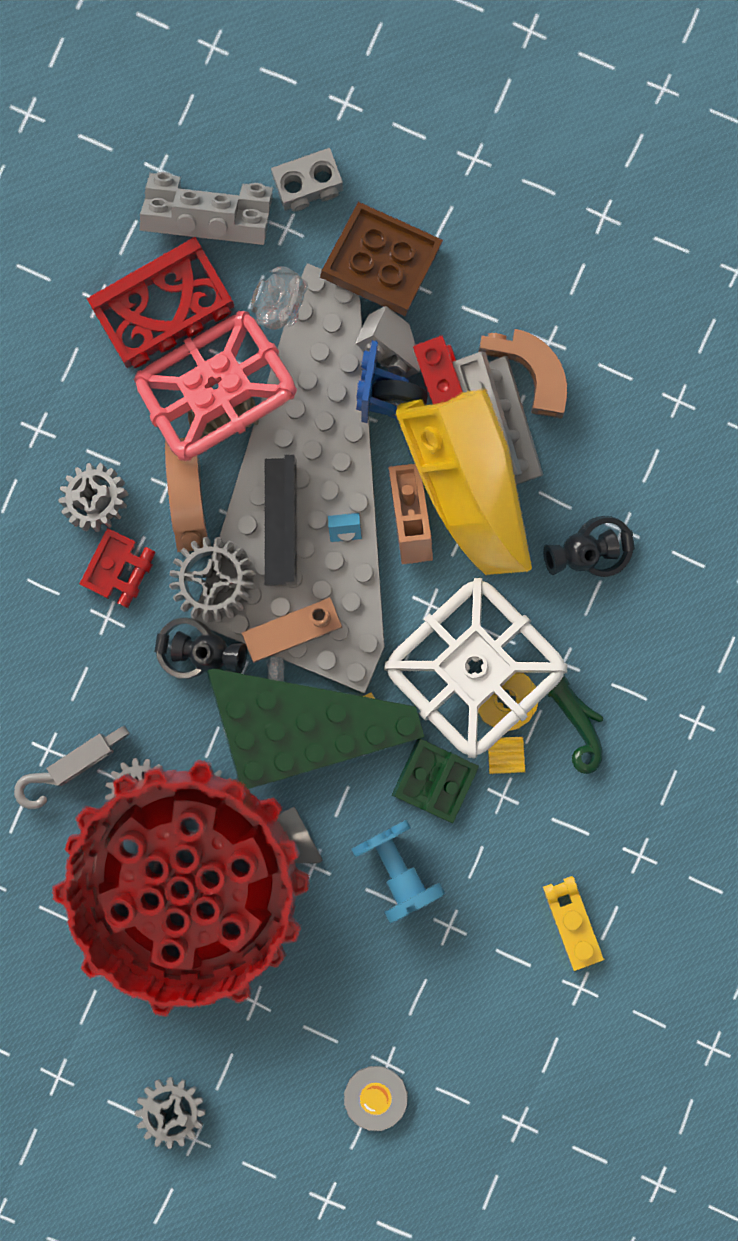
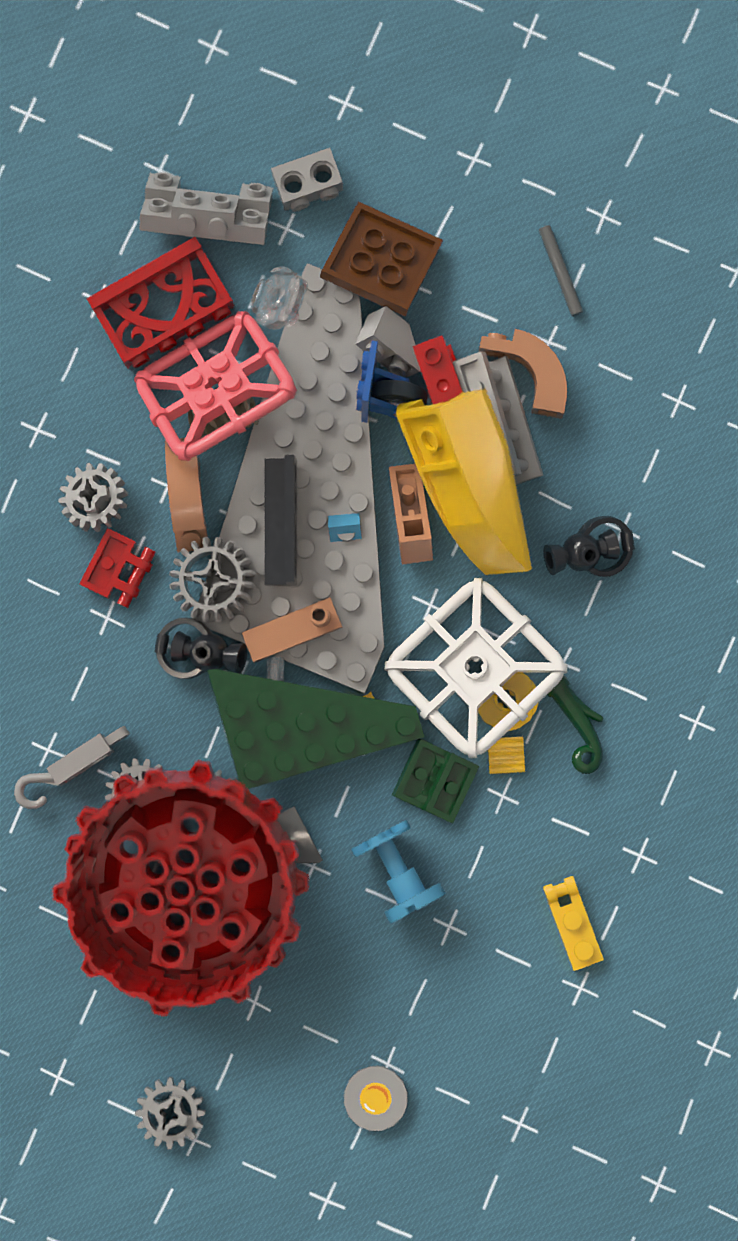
none -> dark grey bar [539,225,583,316]

